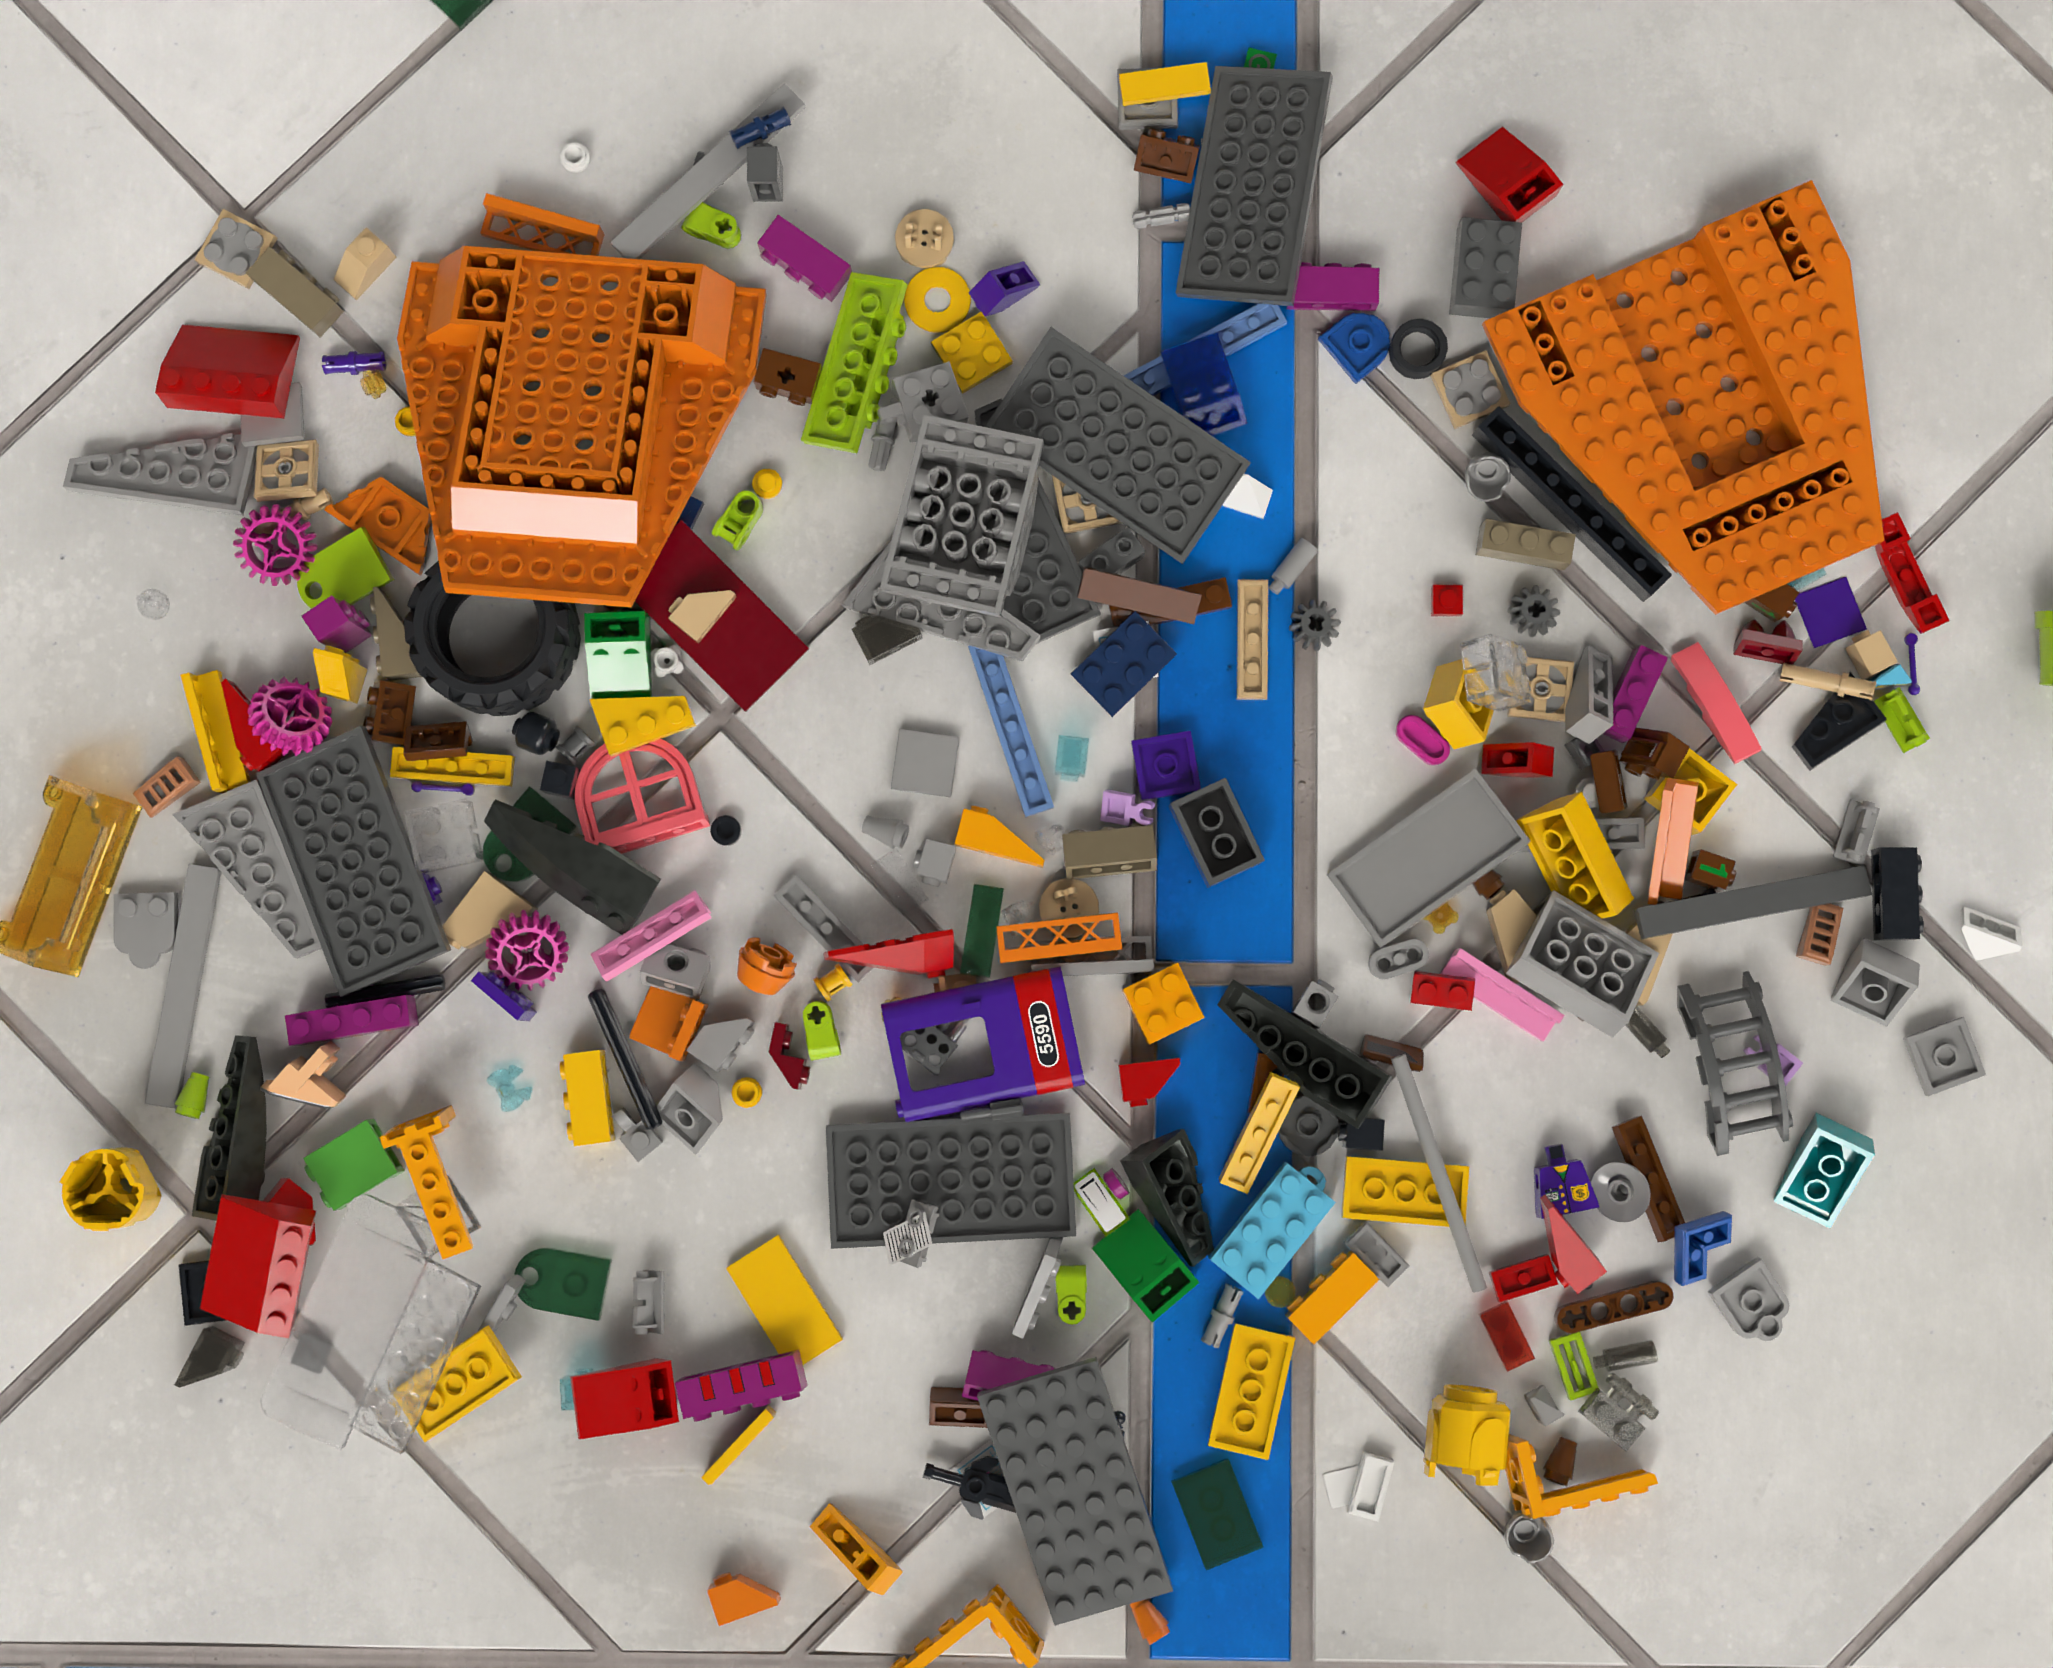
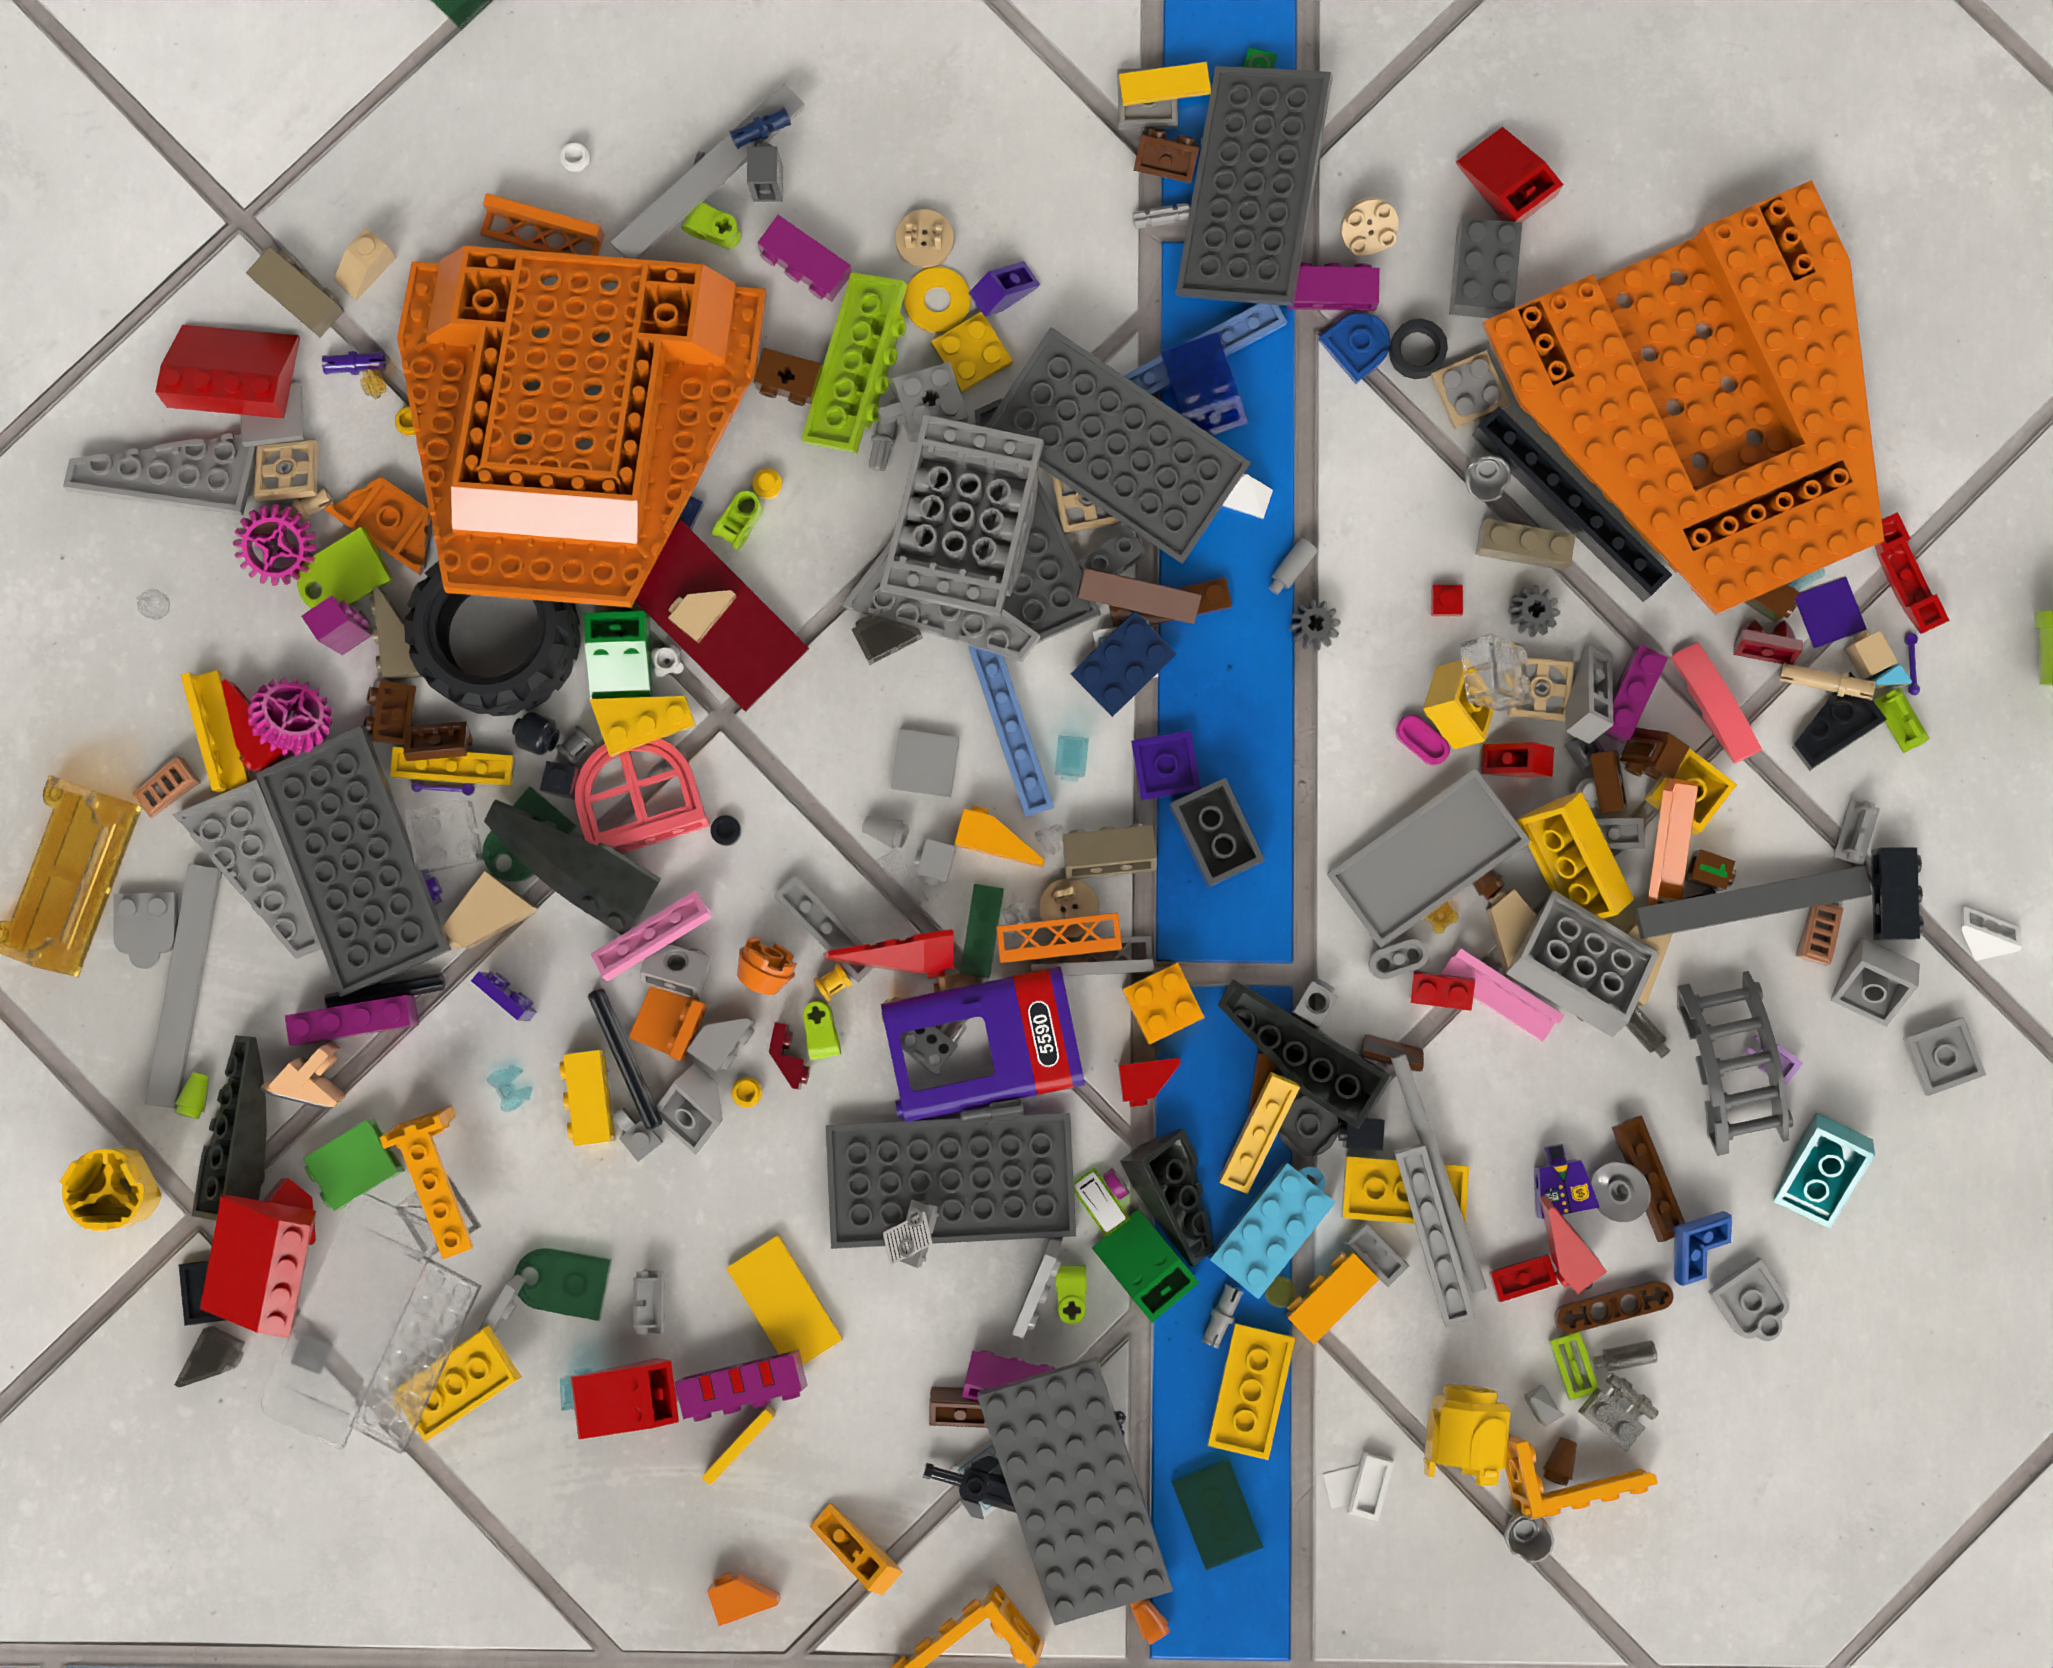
light grey piece [195,209,278,289] -> none
yellow slope [313,645,368,704] -> none
dark pink gear [485,909,569,991] -> none
lavender plate [1100,789,1155,826] -> none
tan tile [1237,579,1268,700] -> none
clear red plate [1478,1301,1535,1372] -> none
none -> tan plate [1340,197,1399,256]
none -> light grey plate [1394,1143,1475,1327]

